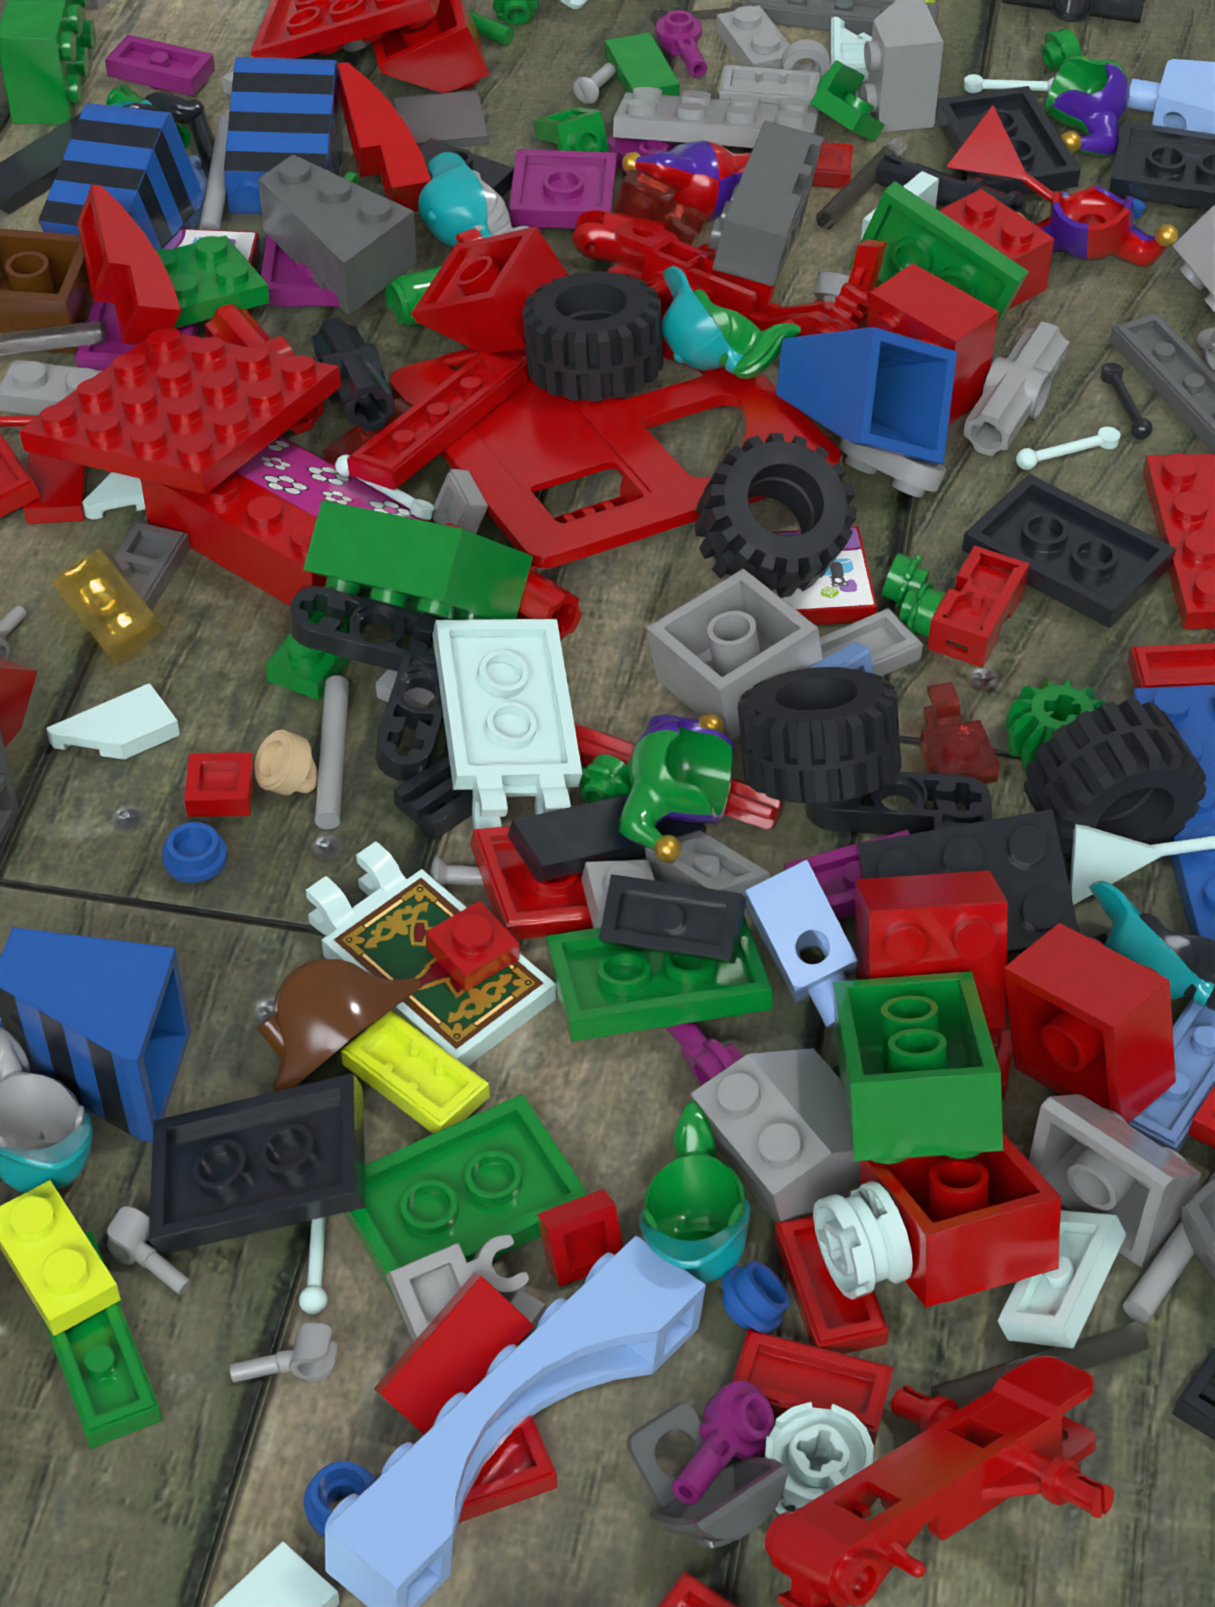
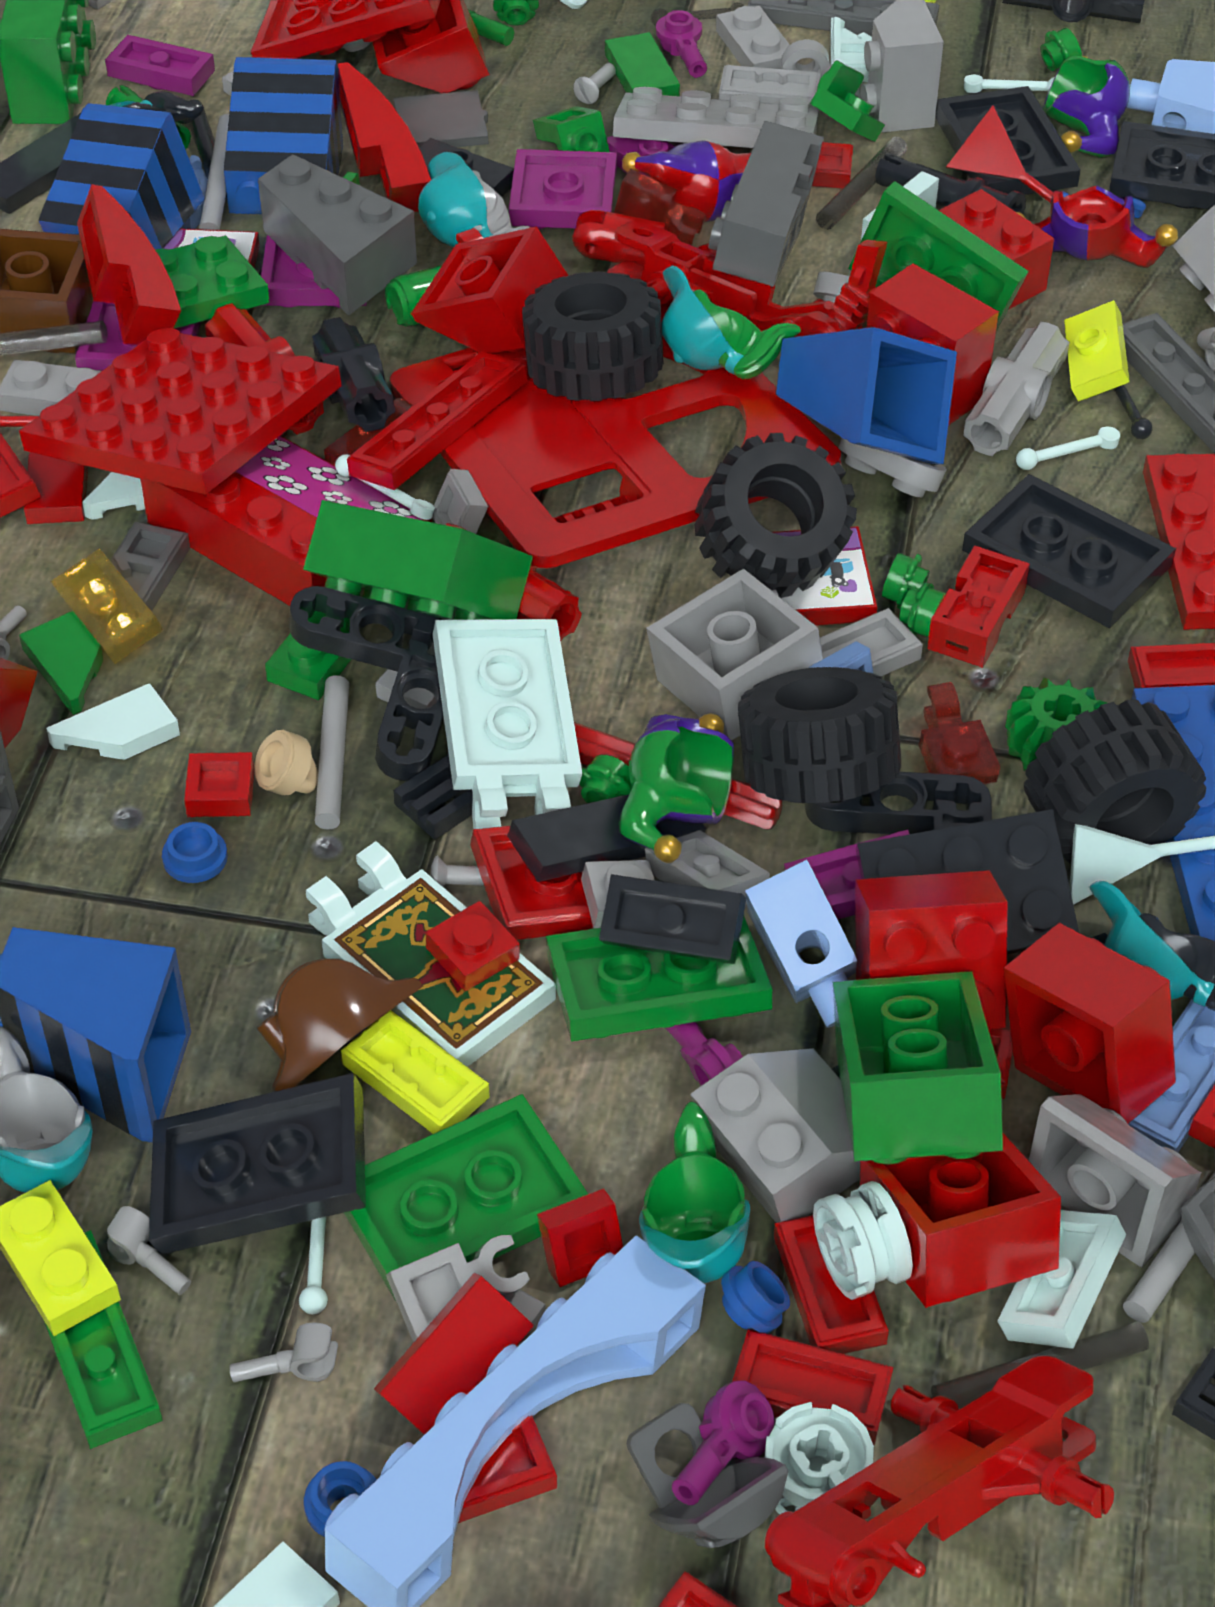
none -> green tile [19,611,103,715]
none -> neon yellow plate [1064,300,1130,402]

